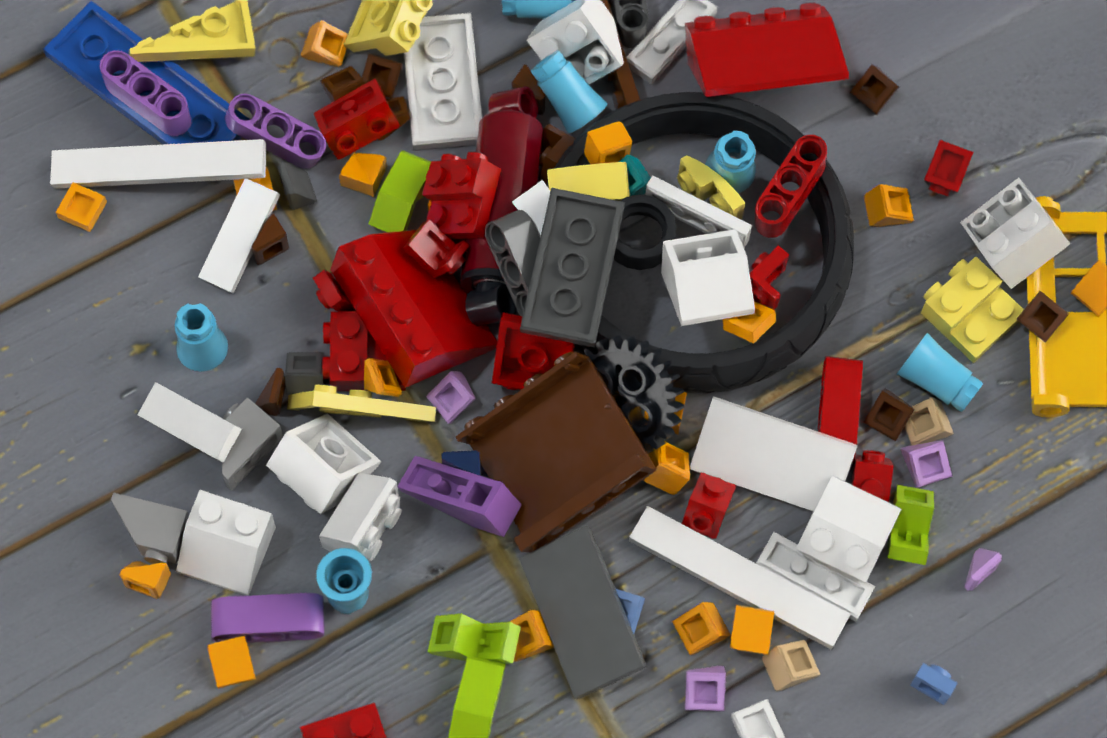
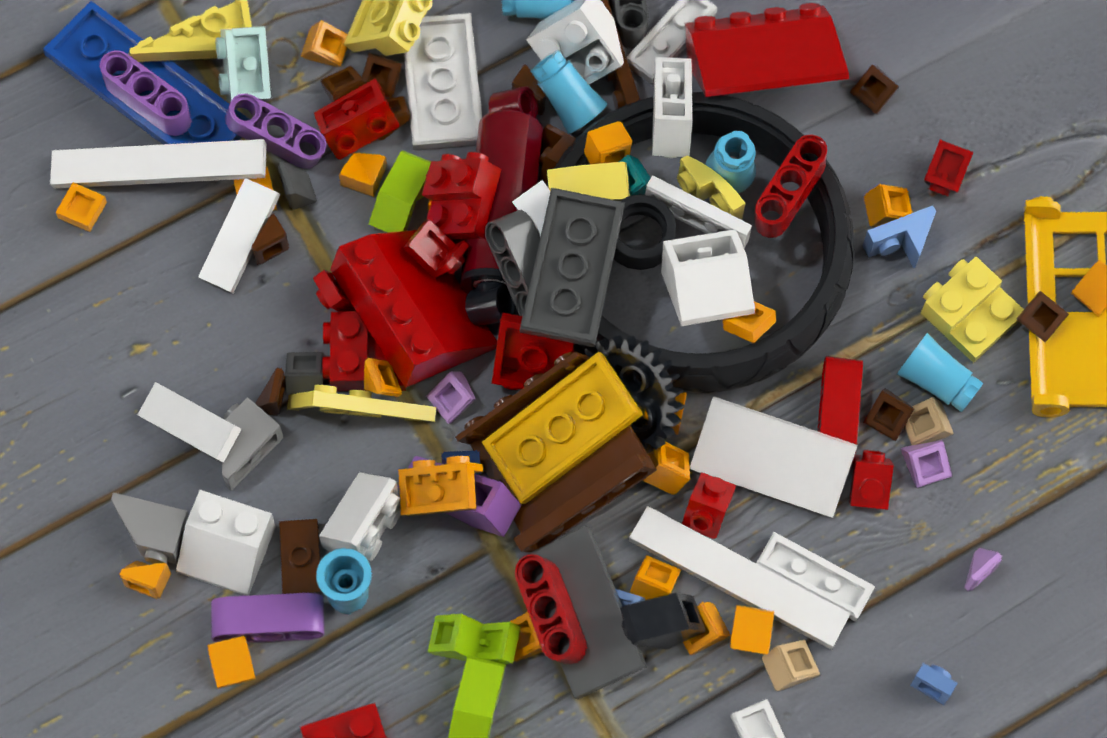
medium azure plant [175,303,228,371] -> none
white slope [266,413,381,514] -> none
lavender slope [685,666,726,711] -> none
red bracket [750,245,789,310] -> none
white slope [796,475,901,582] -> none
lime slope [888,485,934,565] -> none
white slope [960,177,1070,289] -> none
none -> light aqua bracket [215,26,271,102]
none -> reddish brown plate [279,519,322,595]
none -> light orange bracket [398,456,483,516]
none -> yellow tile [482,352,643,504]
none -> red beam [514,554,587,665]
none -> black slope [620,593,706,649]
none -> light orange slope [630,555,681,600]
none -> white slope [652,57,693,158]
none -> light blue slope [862,205,936,268]

